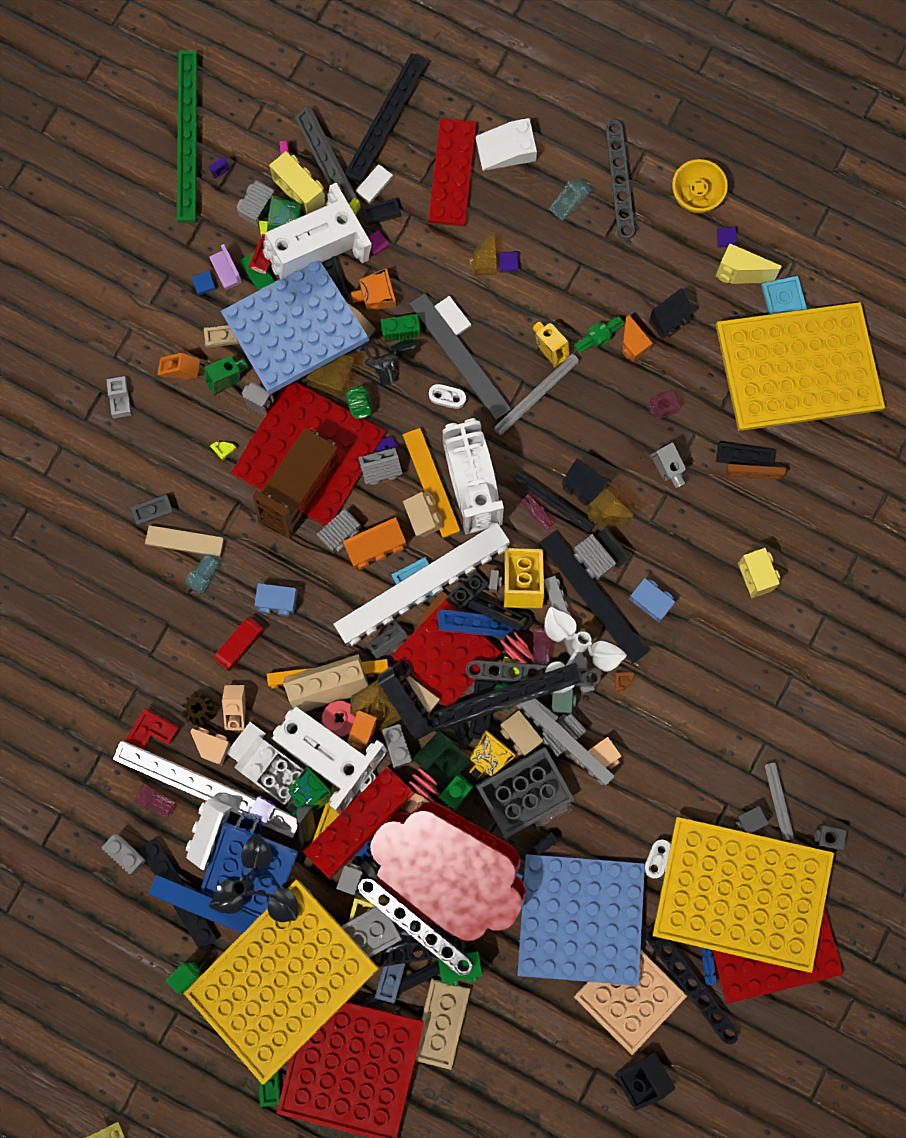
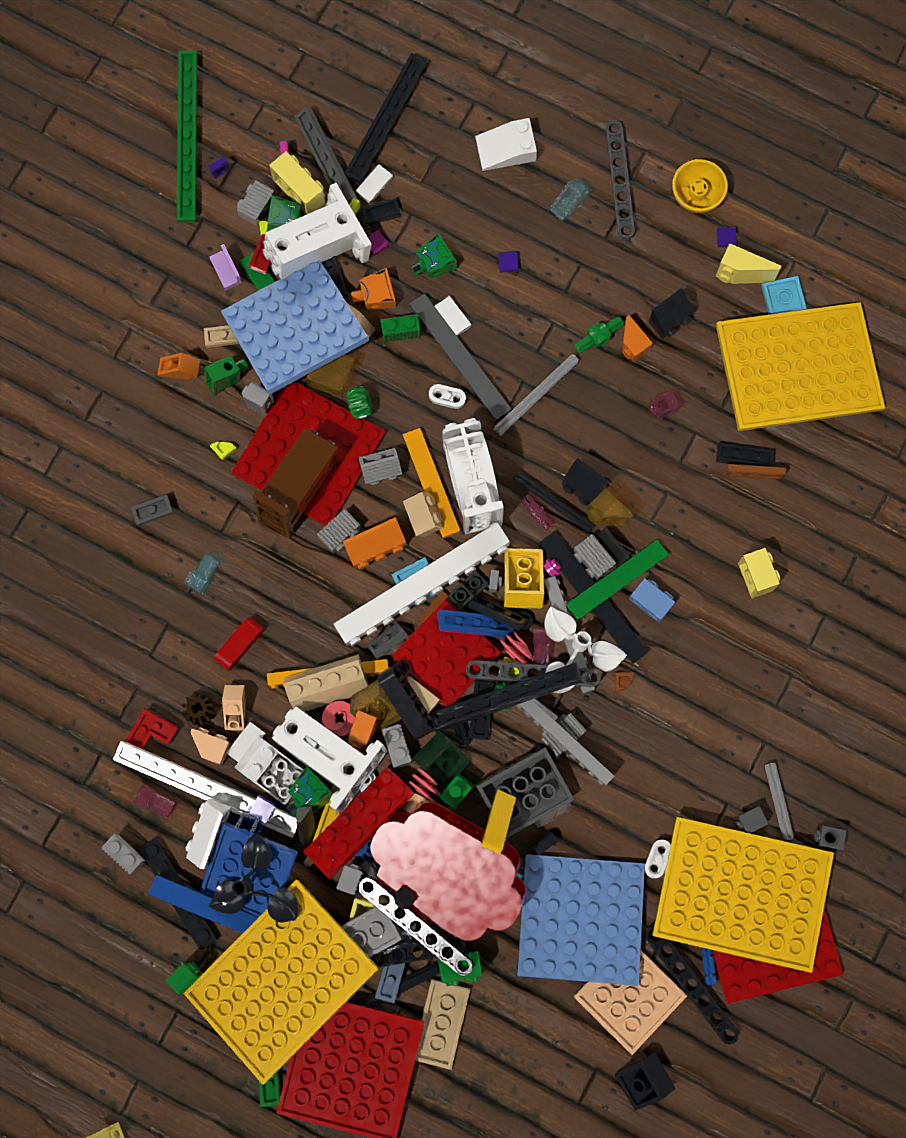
light grey slope [106,376,132,419] -> none
tan tile [145,525,224,557] -> none
blue tile [192,271,216,296] -> none
medium blue brick [254,583,298,616] -> none
black plant [344,340,423,385] -> none
dark purple plant [376,437,398,452] -> none
red plate [428,119,476,227] -> none
yellow torso [469,730,515,779] -> none
clear yellow slope [470,233,497,276] -> none
tan brick [500,711,543,757] -> none
yellow torso [533,322,570,368] -> none
sand green brick [551,689,576,715] -> none
light nougat slope [575,737,621,769] -> none
light grey torso [649,442,686,488] -> none
none -> black tile [394,887,415,909]
none -> green torso [410,233,457,279]
none -> yellow tile [481,790,516,854]
none -> dark pink plate [543,559,561,577]
none -> green tile [566,540,669,621]

